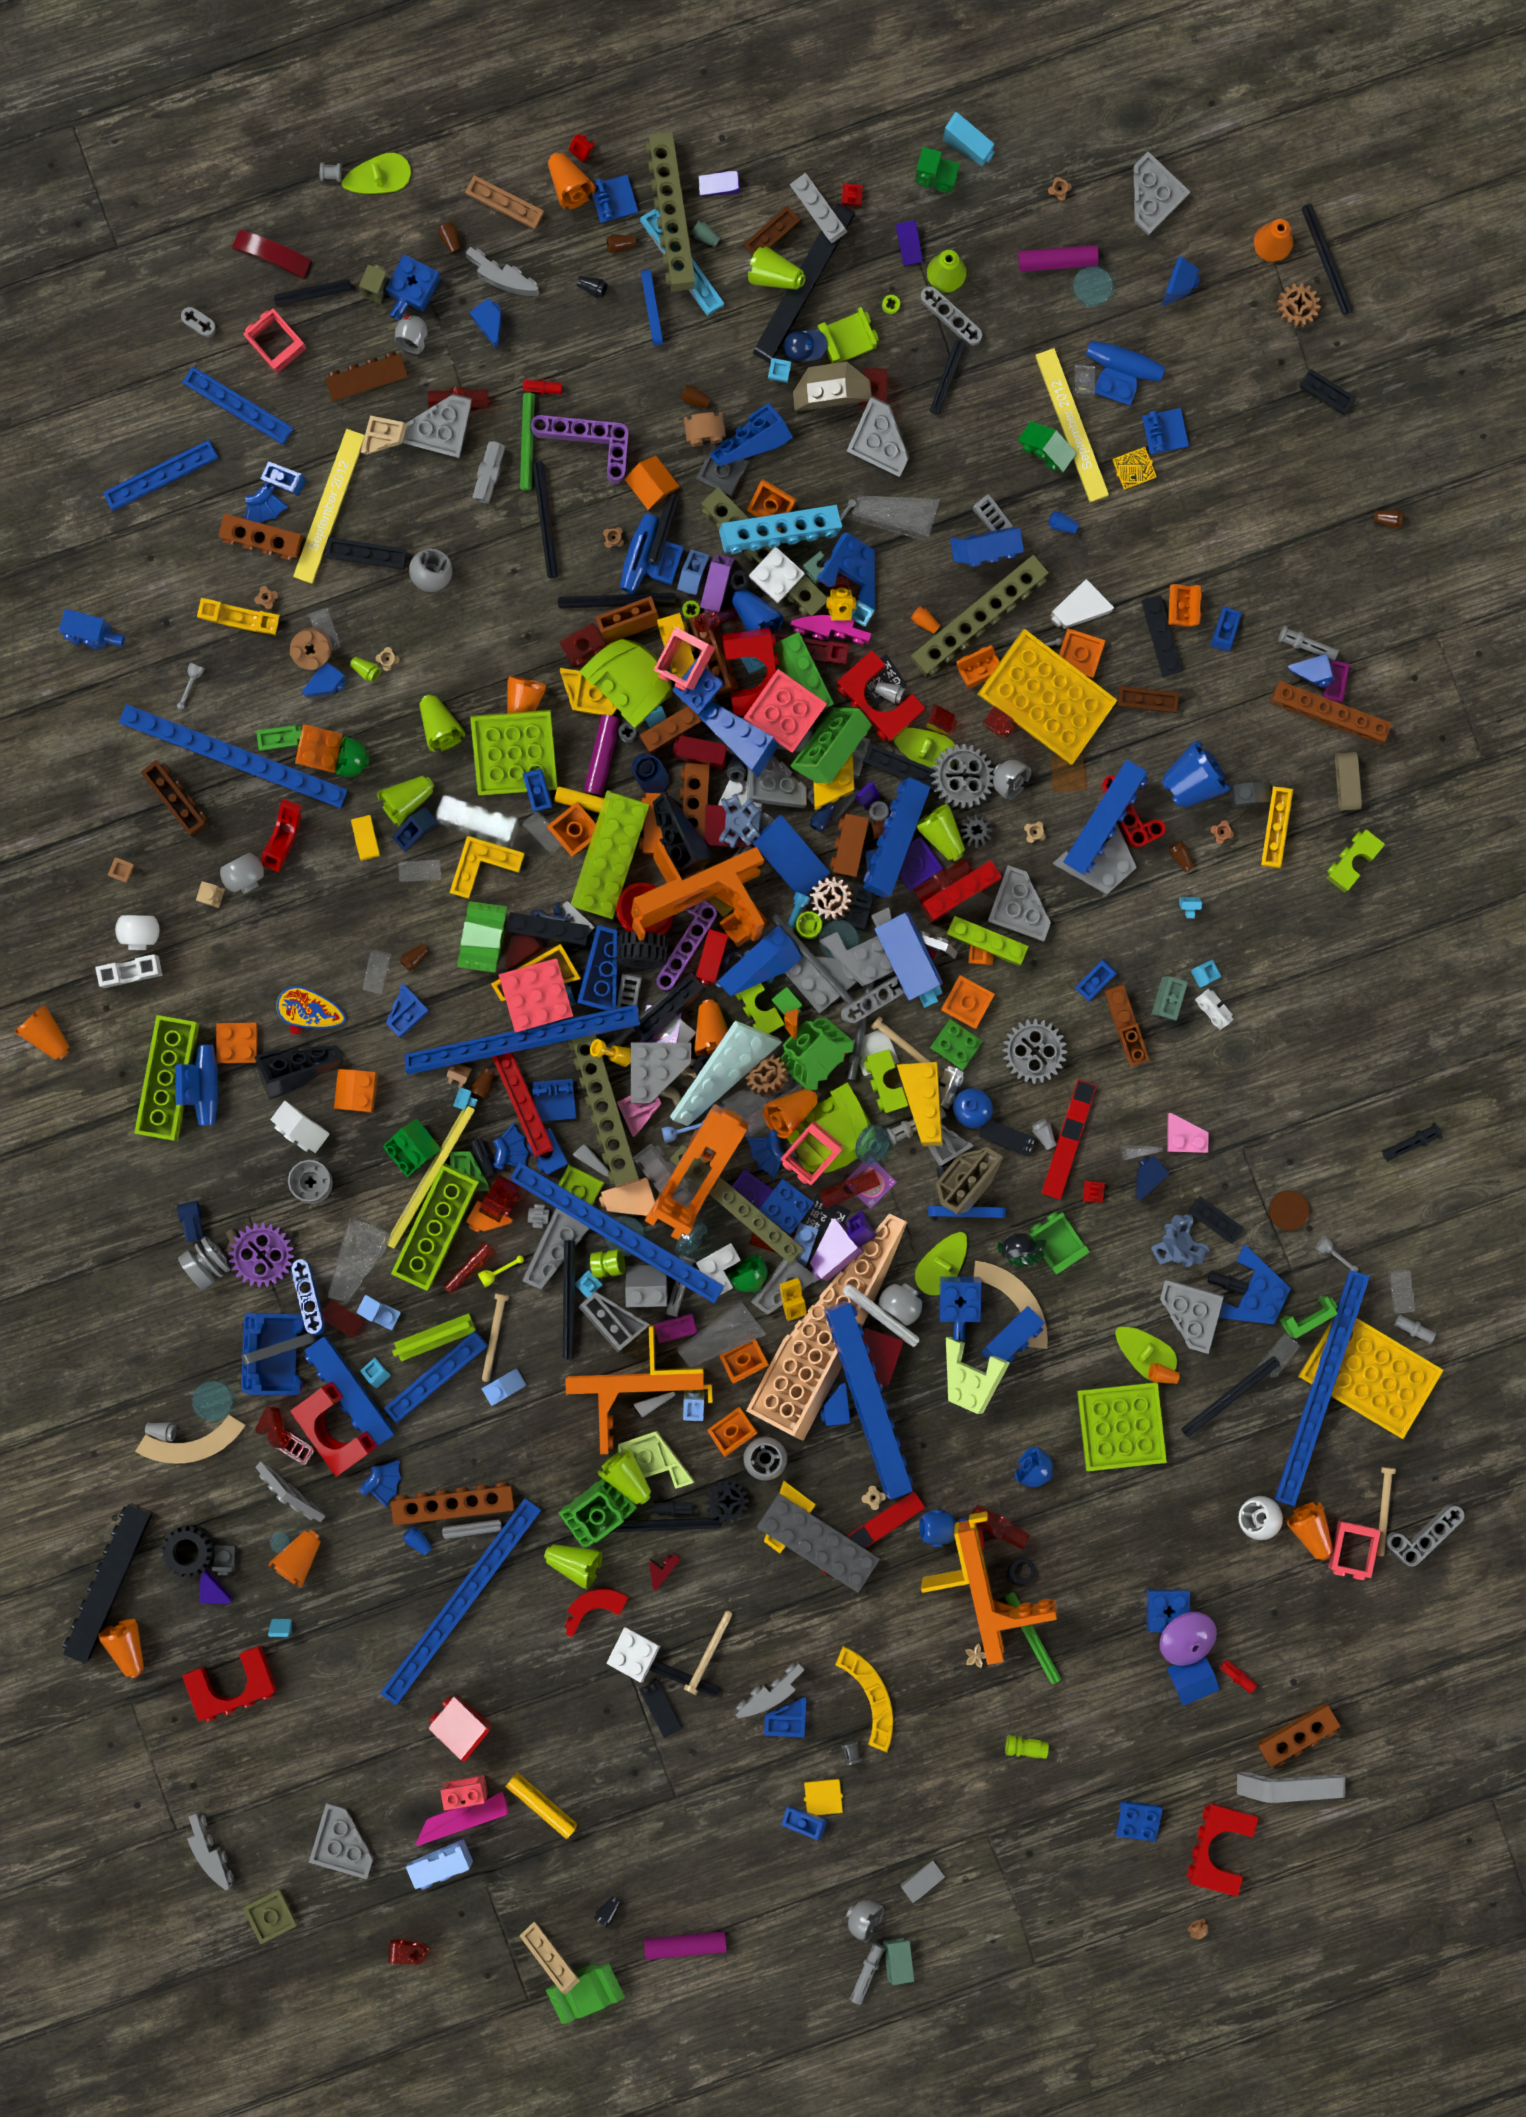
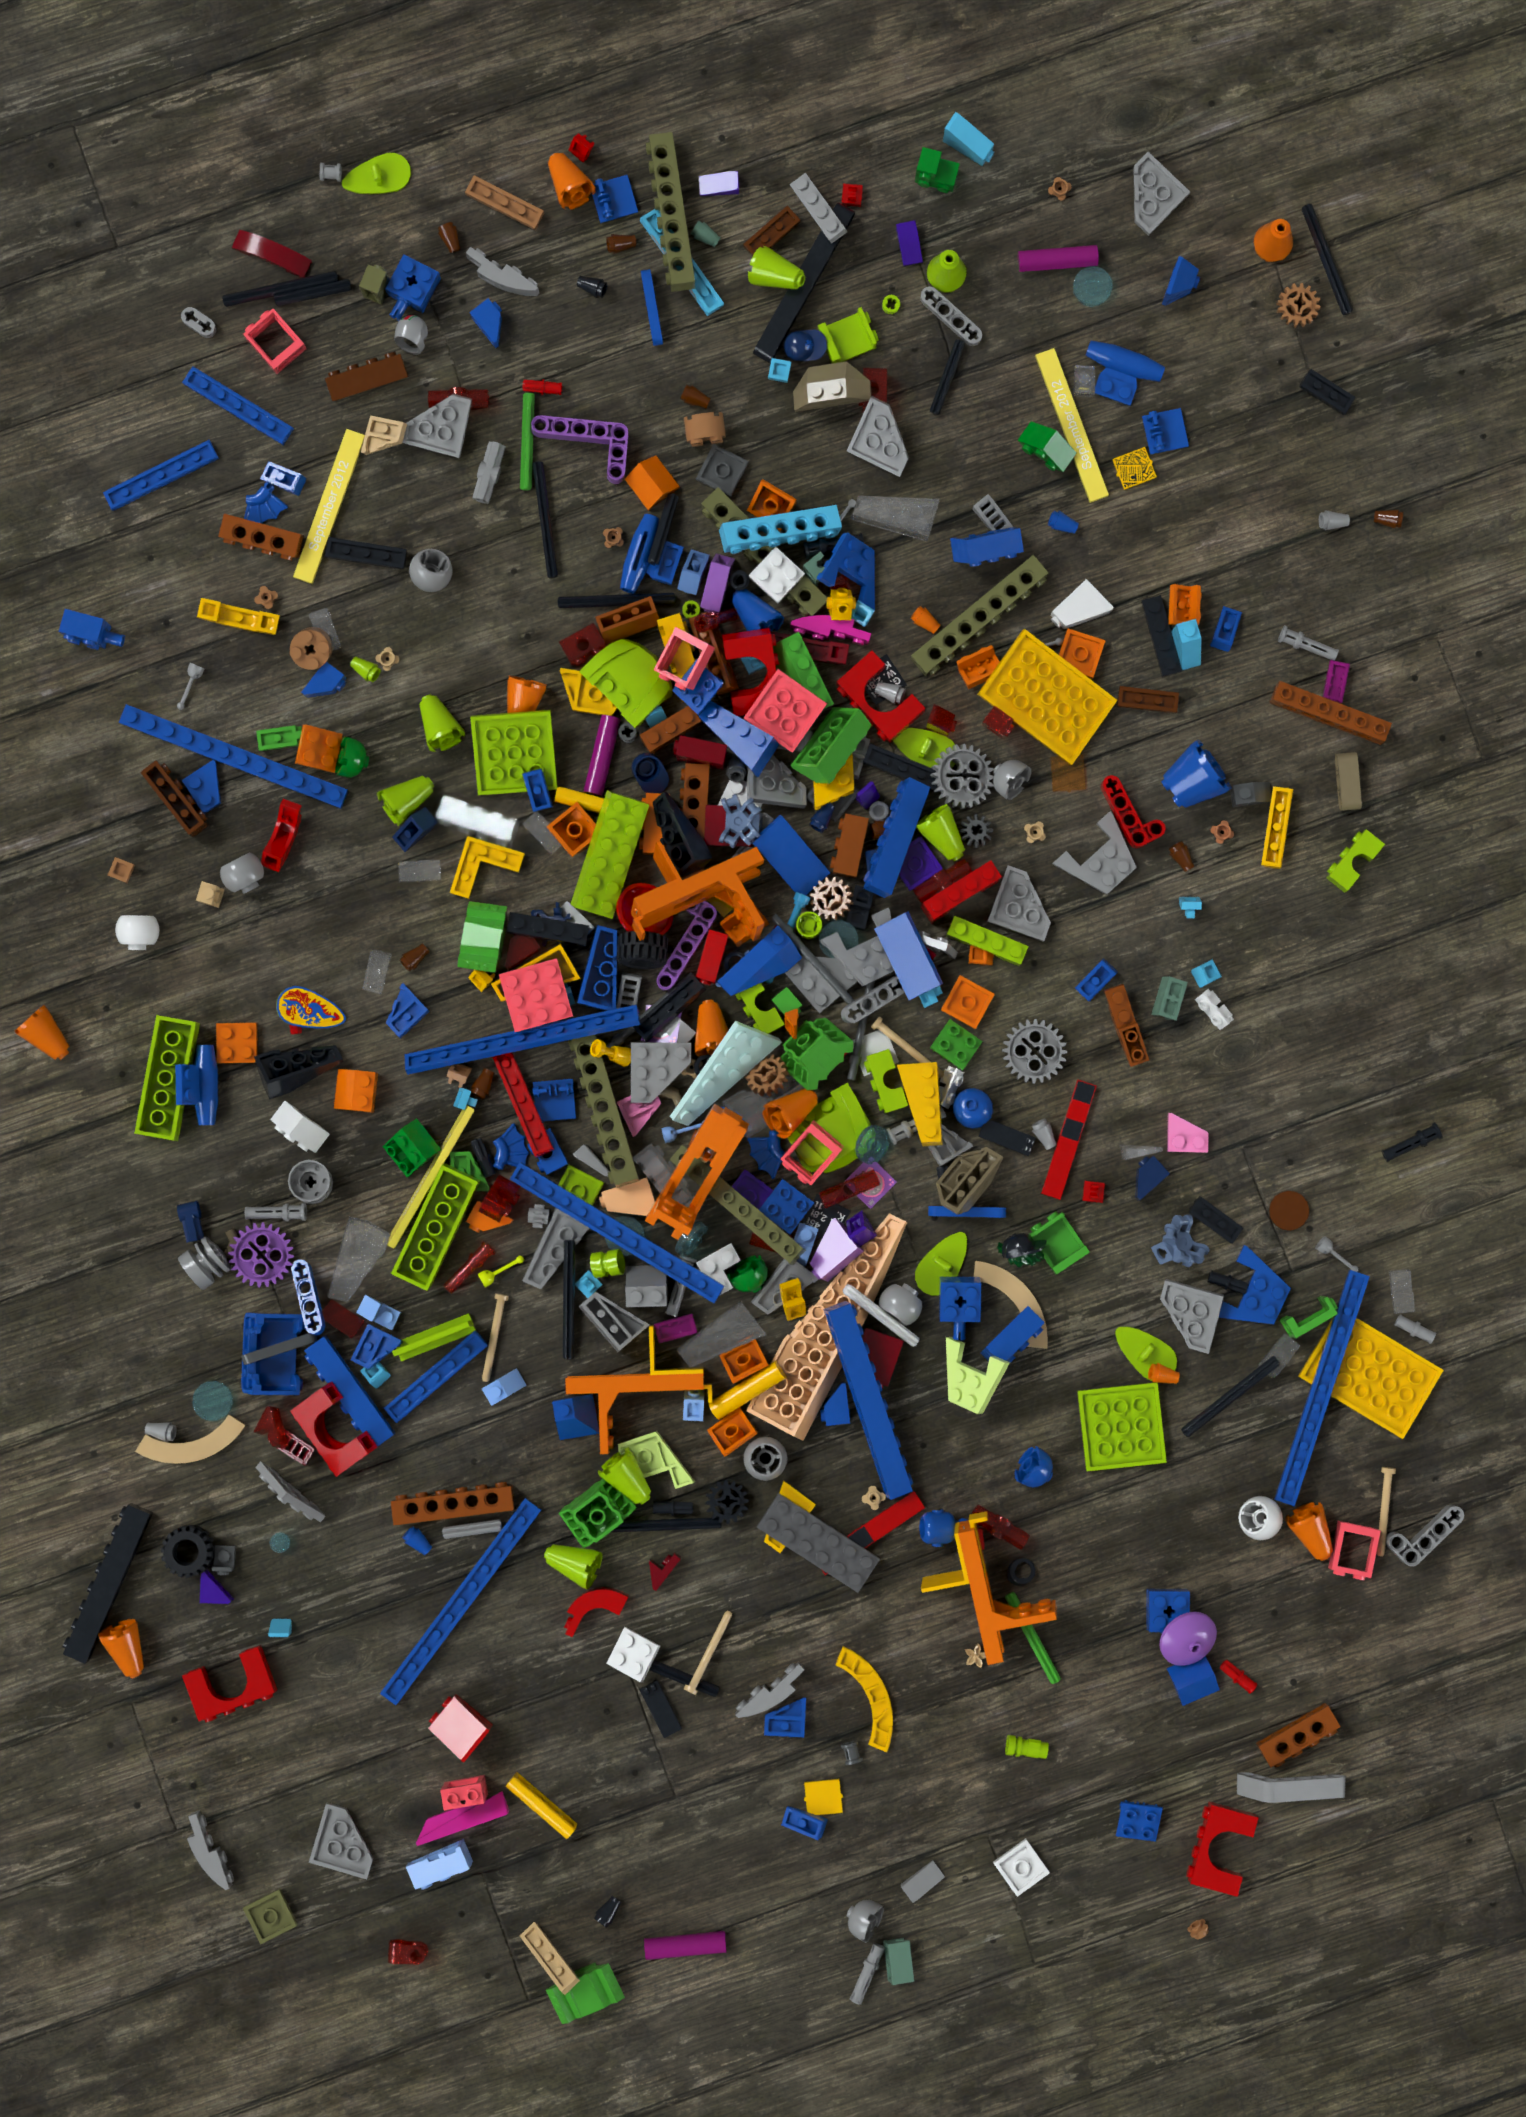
white arch [95,954,163,988] -> none
orange cone [268,1530,321,1588] -> none
yellow slope [351,815,380,861] -> none
blue arm [359,1460,402,1507] -> none
light grey slope [634,1391,676,1417] -> none
blue wedge [710,403,793,466] -> none
blue brick [1063,759,1149,875] -> none
slope [1288,654,1335,687] -> none
none -> blue wing [182,759,221,814]
none -> black axle [222,271,339,307]
none -> light grey pin [245,1203,307,1221]
none -> blue wing [351,1324,403,1369]
none -> yellow tile [468,970,496,992]
none -> blue slope [552,1394,600,1440]
none -> yellow brick [709,1361,787,1420]
none -> black pin [803,533,864,560]
none -> white plate [993,1838,1050,1897]
none -> medium azure slope [1171,619,1201,670]
none -> light grey cone [1319,510,1350,530]

